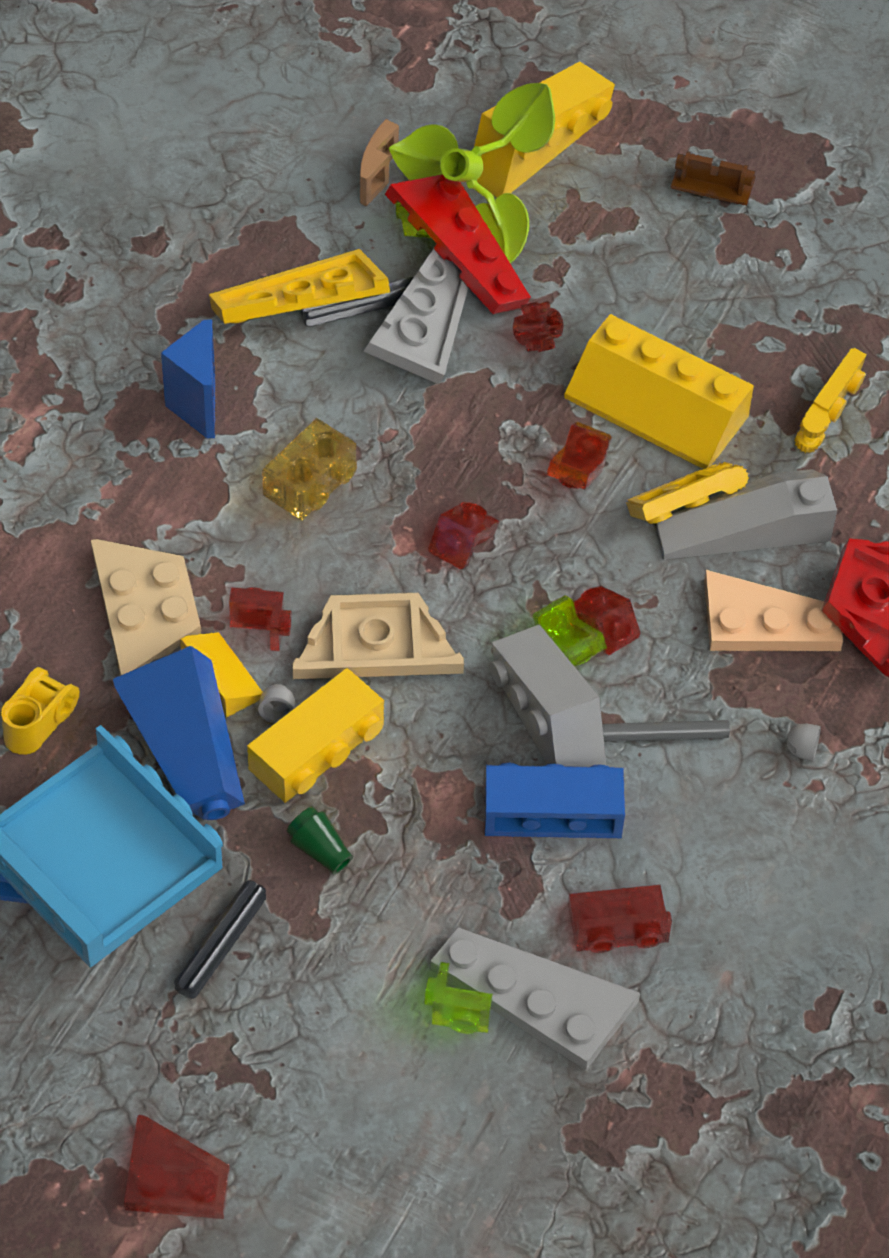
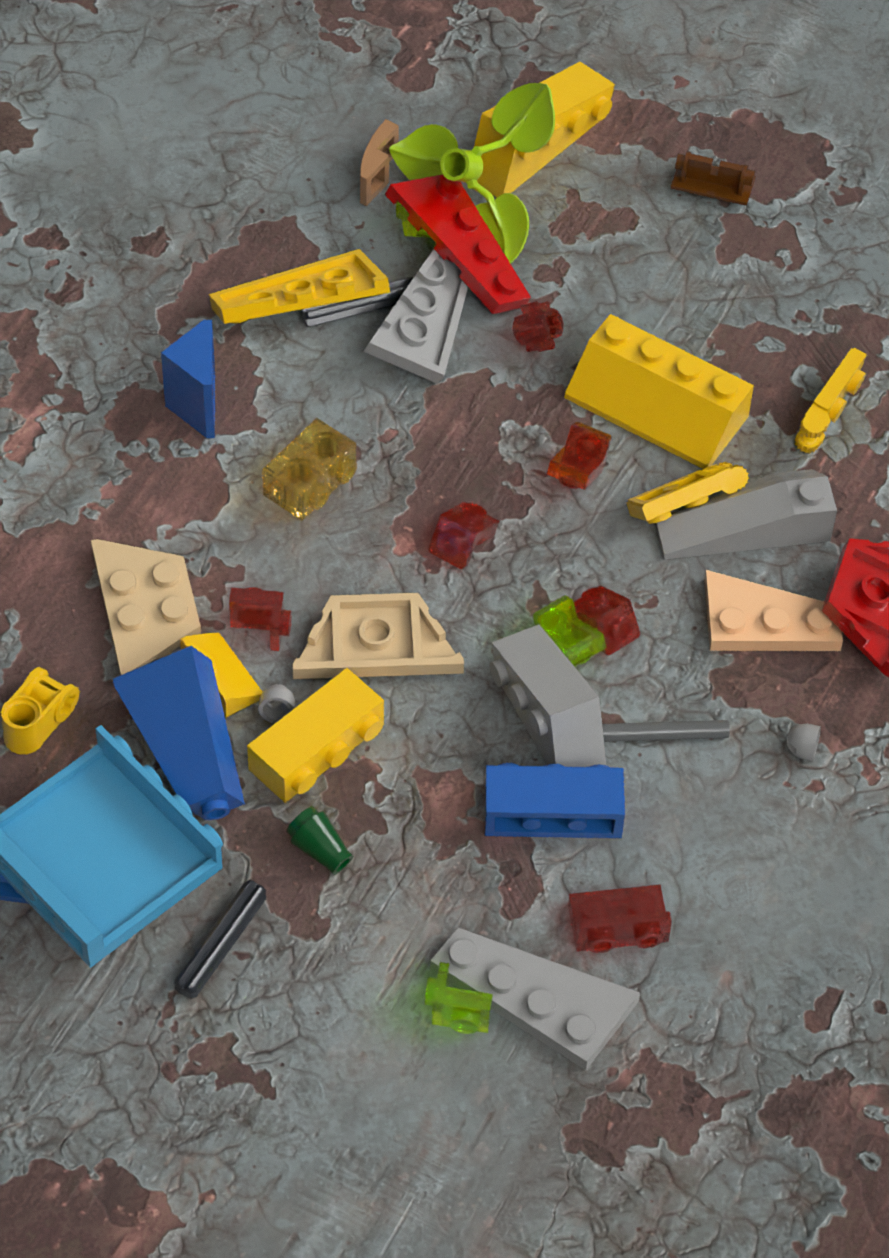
clear red wing [124,1115,230,1219] -> none

